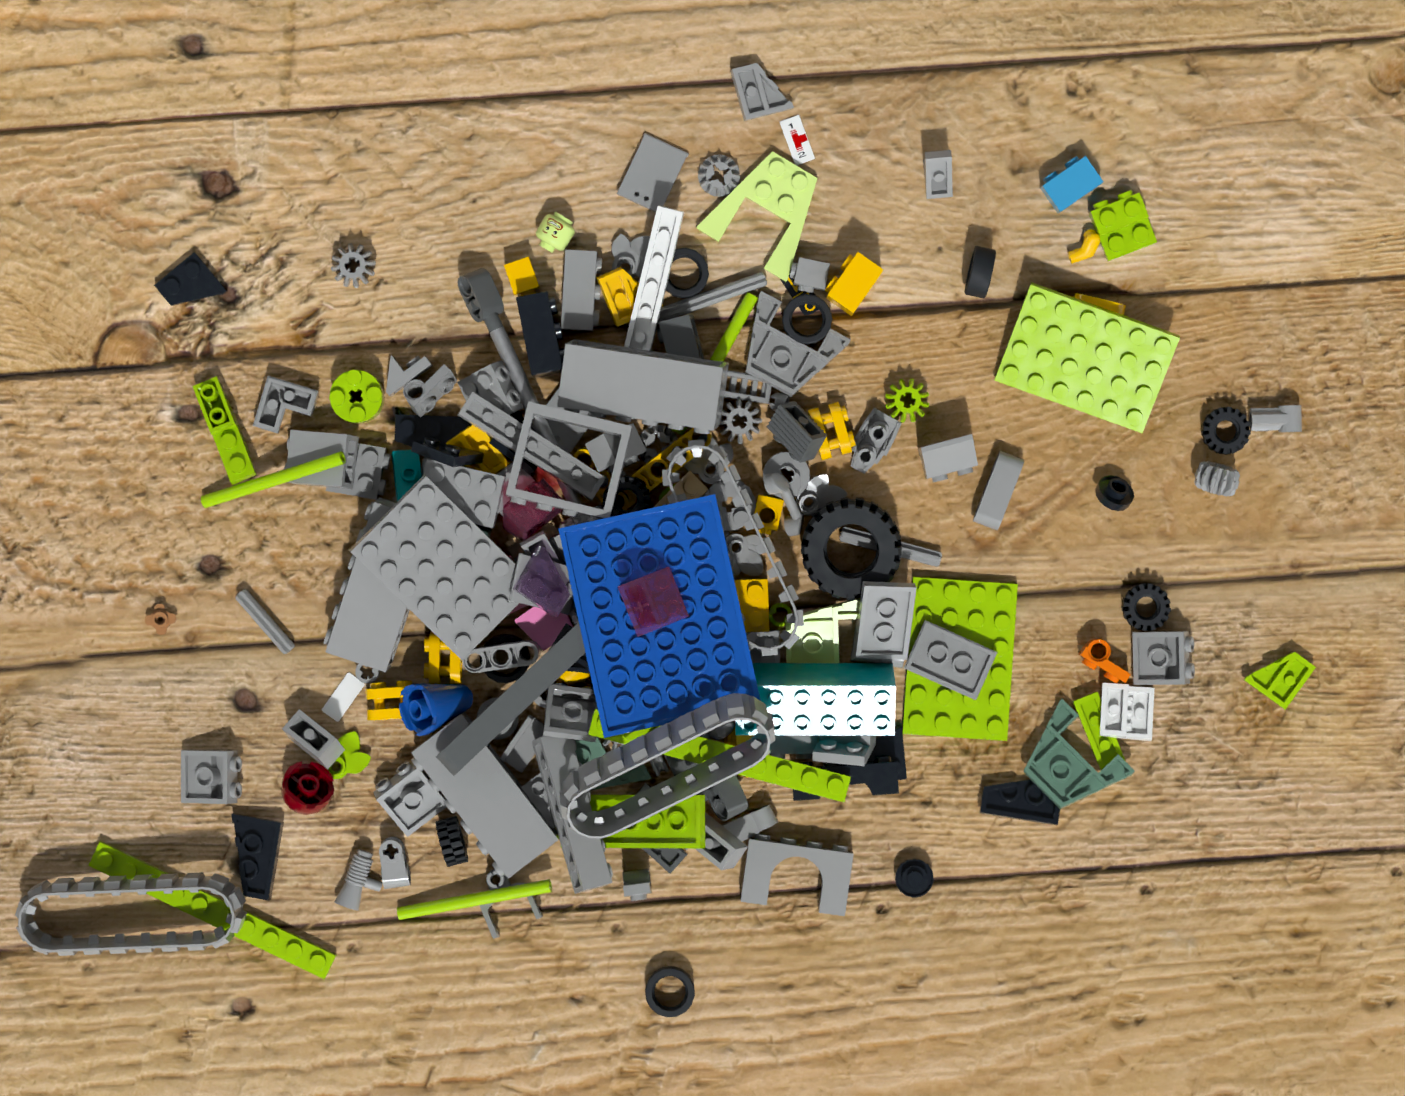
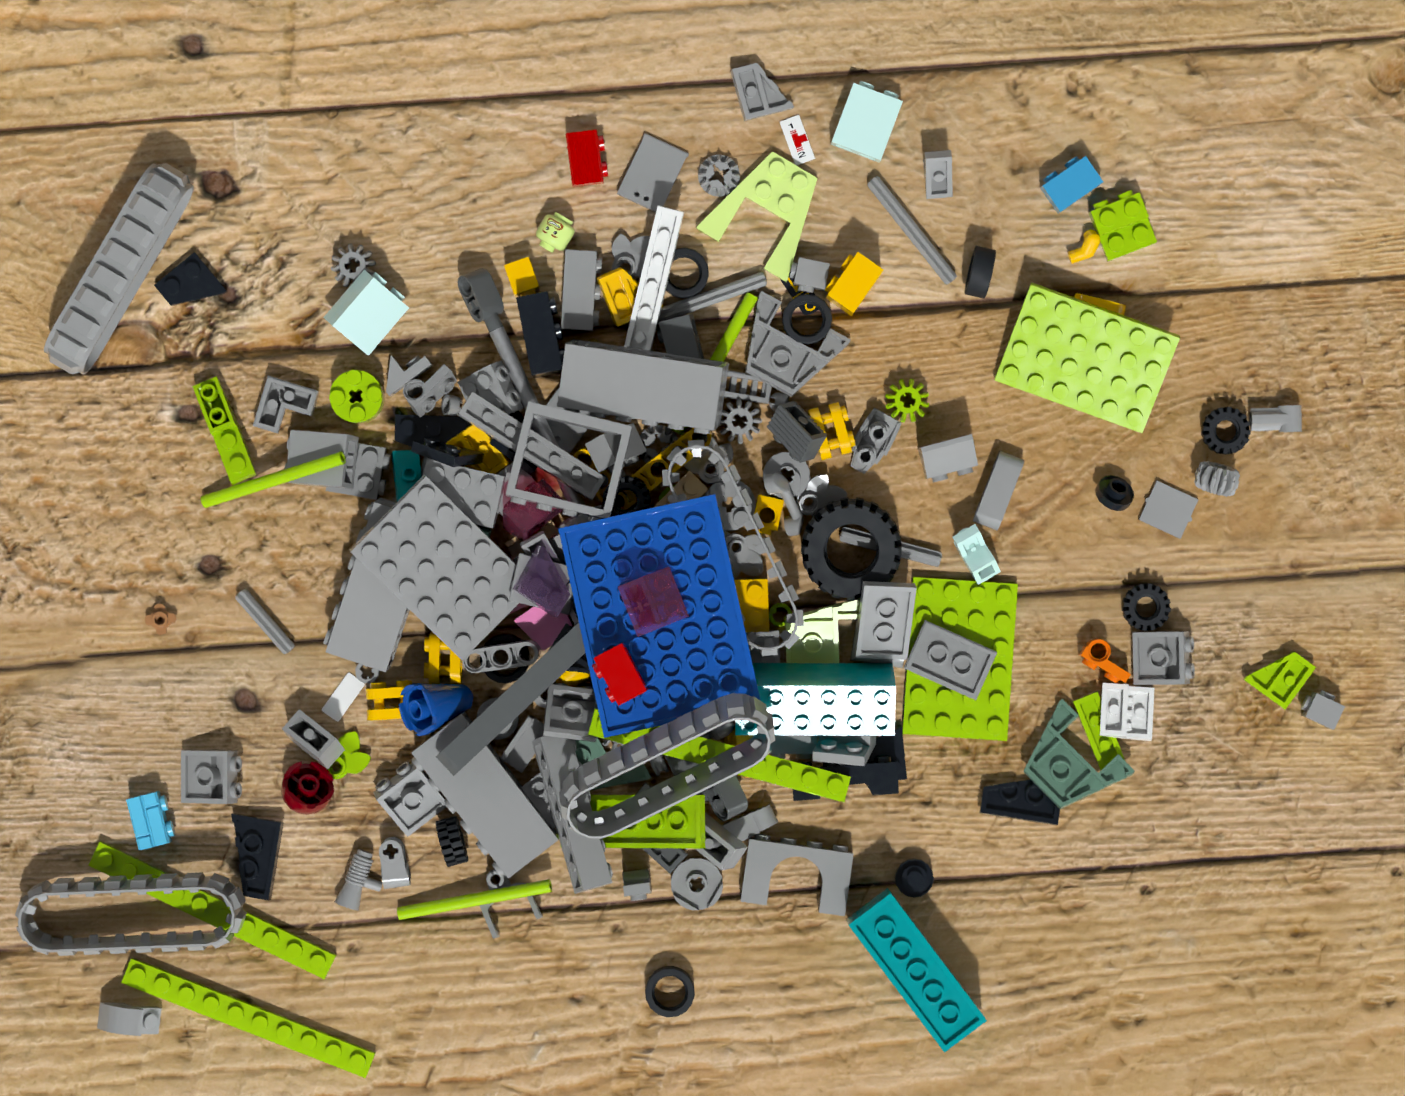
none -> light grey piece [44,163,194,375]
none -> light grey brick [97,1002,162,1036]
none -> lime plate [121,957,376,1078]
none -> medium azure brick [126,791,175,850]
none -> light aqua brick [323,270,409,356]
none -> light grey hinge [441,395,463,416]
none -> red brick [566,129,608,187]
none -> red brick [592,642,648,706]
none -> light grey plate [671,858,723,910]
none -> light aqua brick [831,81,903,163]
none -> teal brick [846,888,987,1053]
none -> light grey axle [867,176,957,285]
none -> light aqua brick [952,524,1001,585]
none -> light grey piece [1138,481,1198,539]
none -> light grey brick [1301,690,1345,730]

